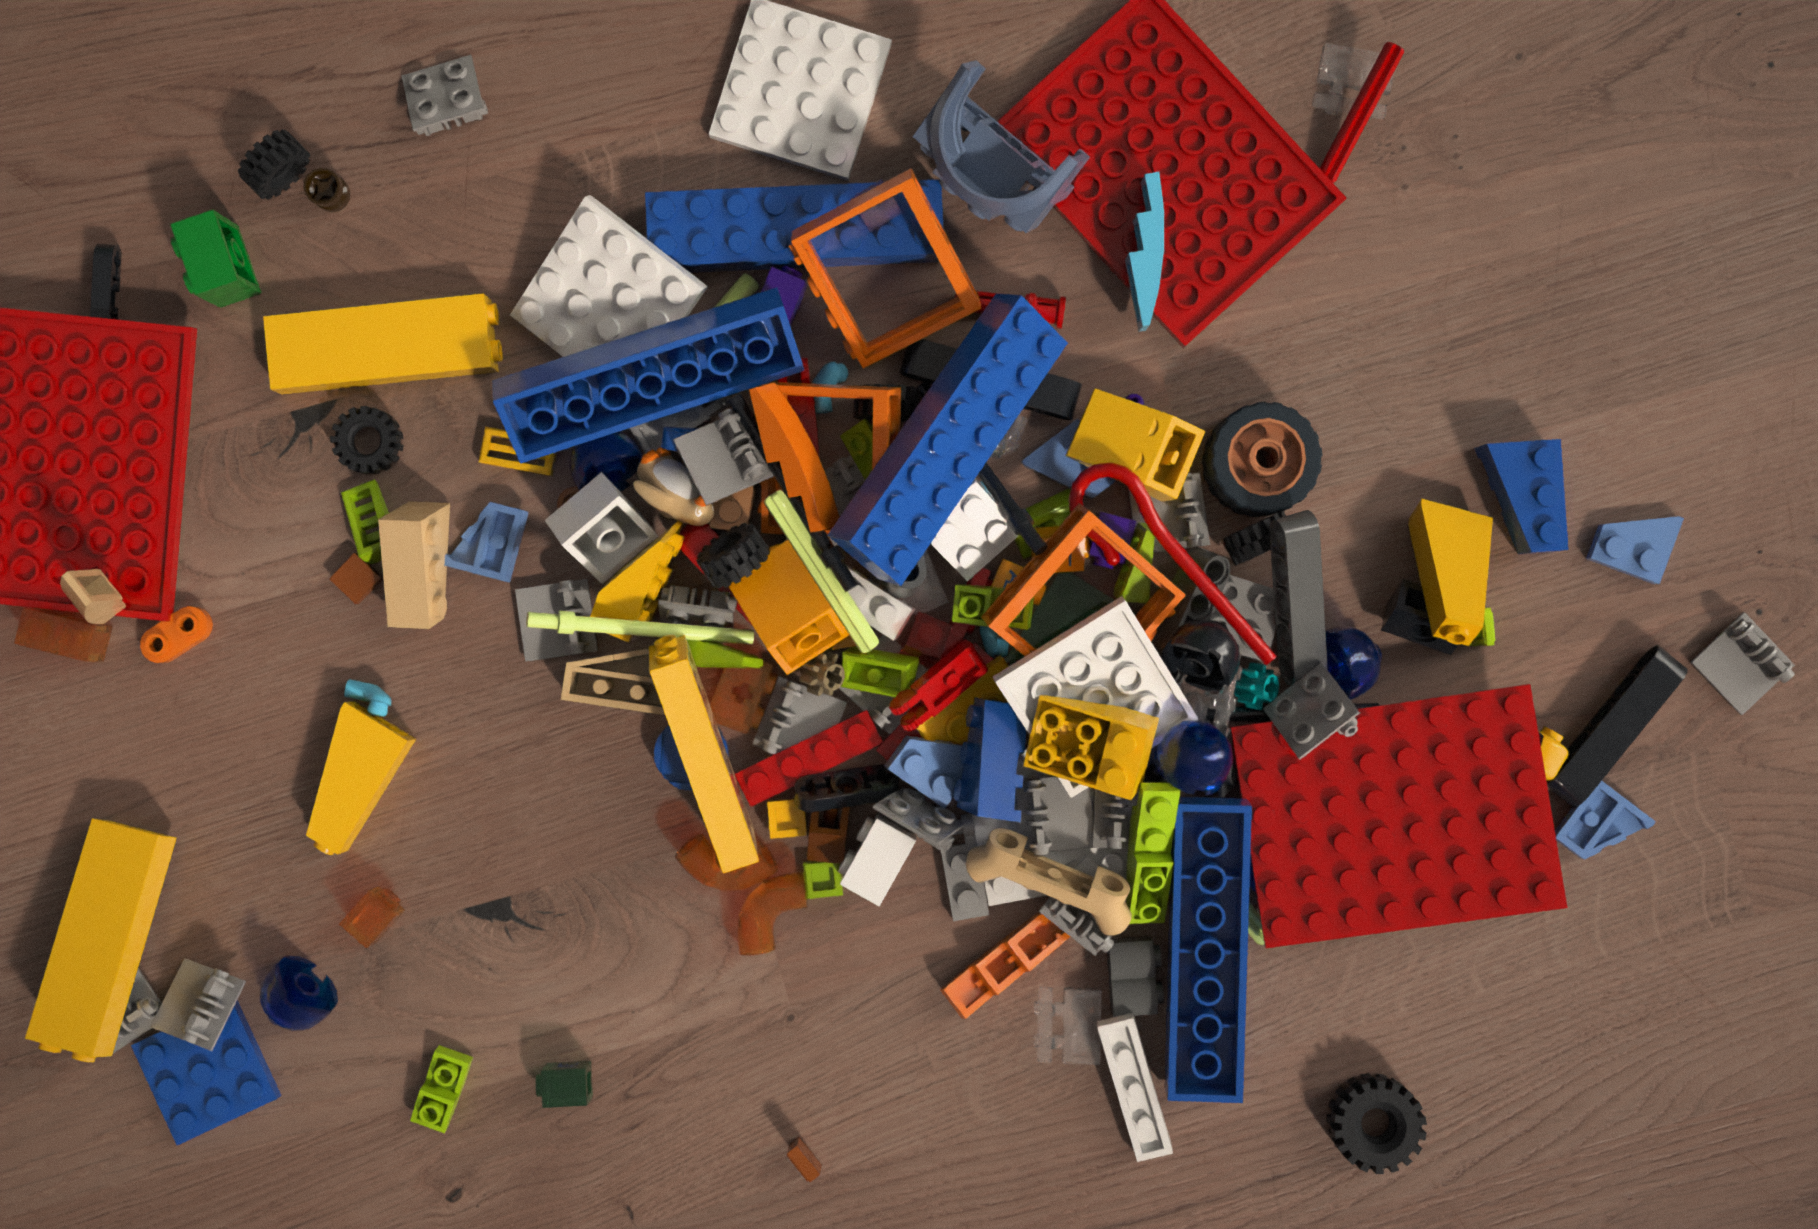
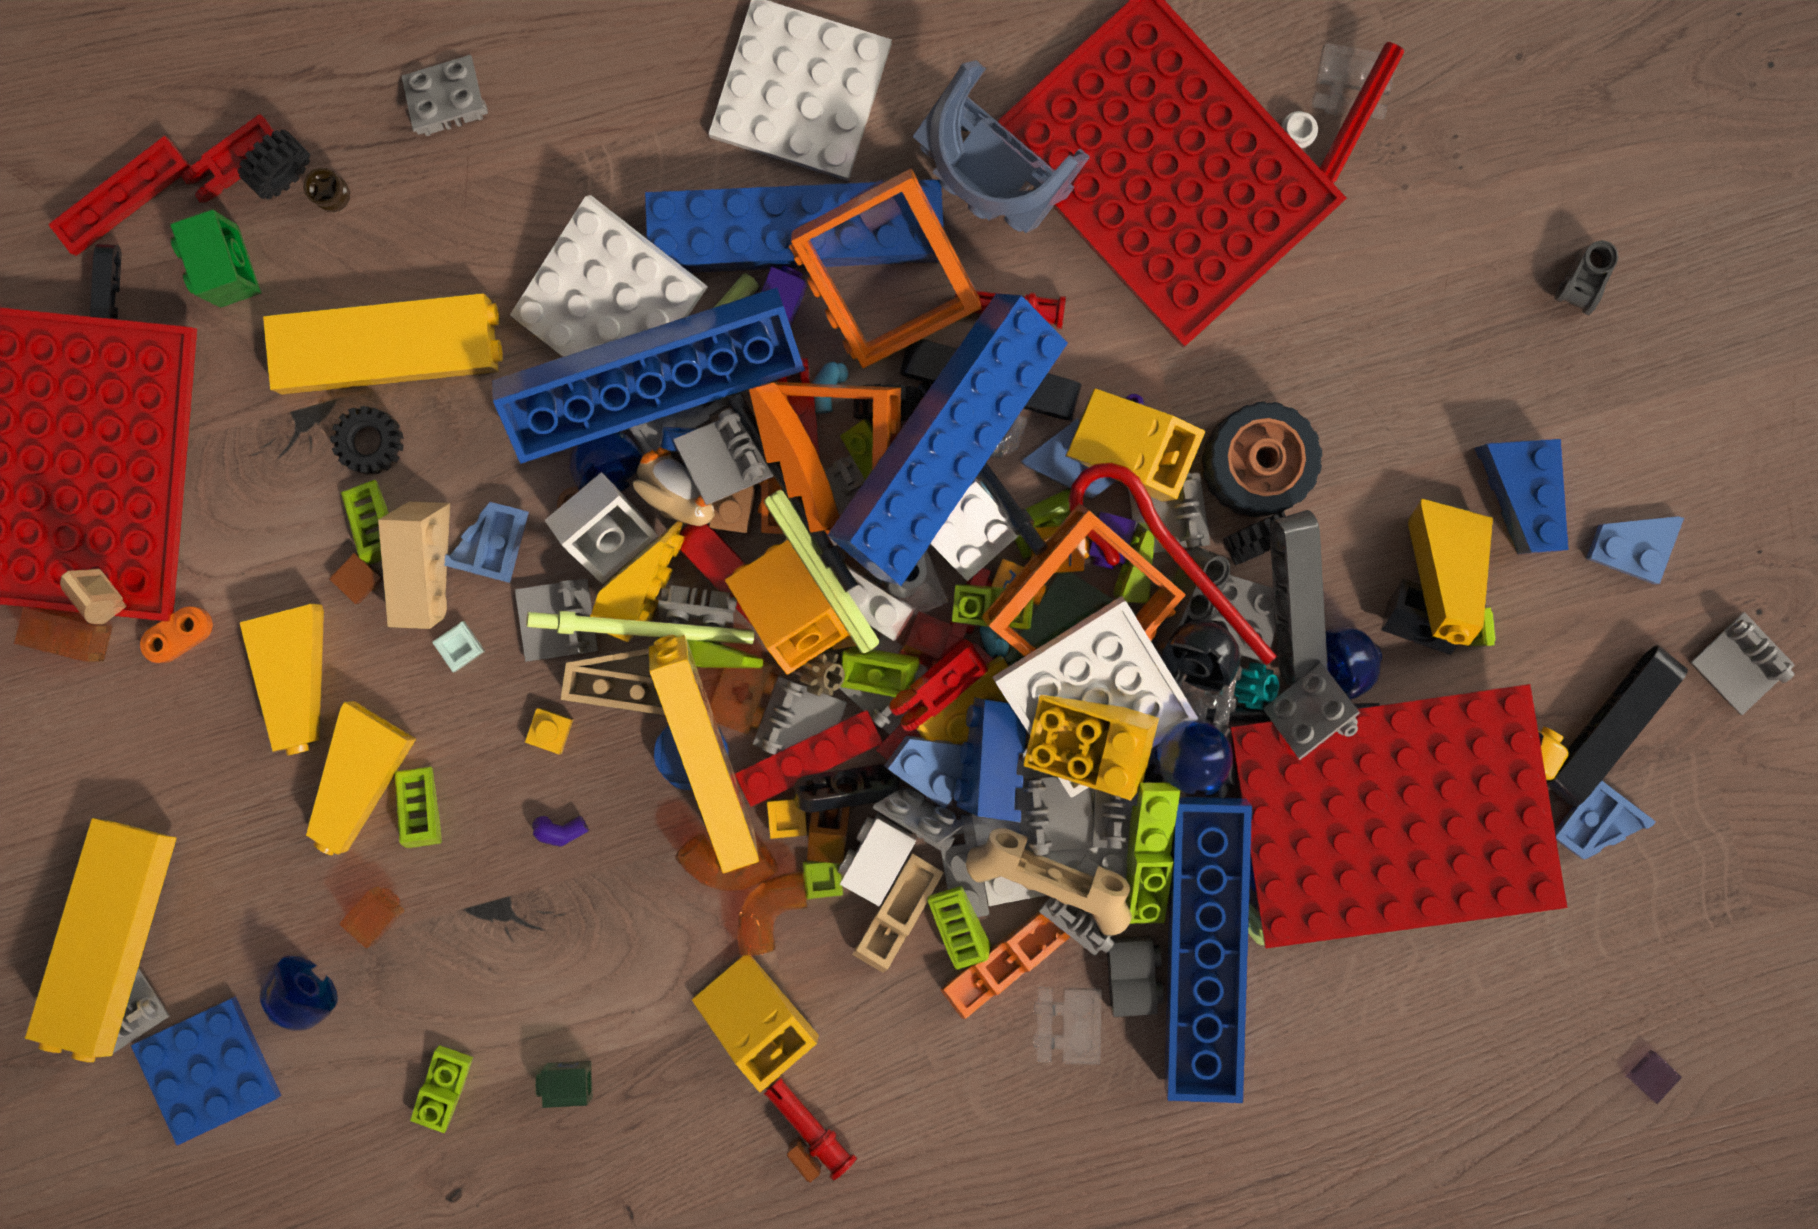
light grey hinge [150,958,246,1051] -> none
medium azure arm [344,679,392,717] -> none
yellow tile [478,426,556,476] -> none
black tyre [696,523,770,588] -> none
white plate [1097,1012,1173,1162] -> none
medium azure slope [1125,172,1164,332] -> none
black tyre [1326,1073,1427,1174] -> none
none -> red plate [48,135,190,256]
none -> red hinge [181,114,274,203]
none -> yellow slope [240,604,324,756]
none -> lime slope [395,767,442,848]
none -> light aqua tile [432,621,485,672]
none -> yellow plate [525,707,574,754]
none -> dark purple arm [532,816,589,847]
none -> yellow slope [692,952,819,1092]
none -> red pin [763,1078,857,1181]
none -> tan slope [852,853,944,973]
none -> lime slope [927,886,991,969]
none -> white plate [1281,111,1318,149]
none -> dark grey piece [1554,240,1619,316]
none -> tile [1626,1050,1682,1104]

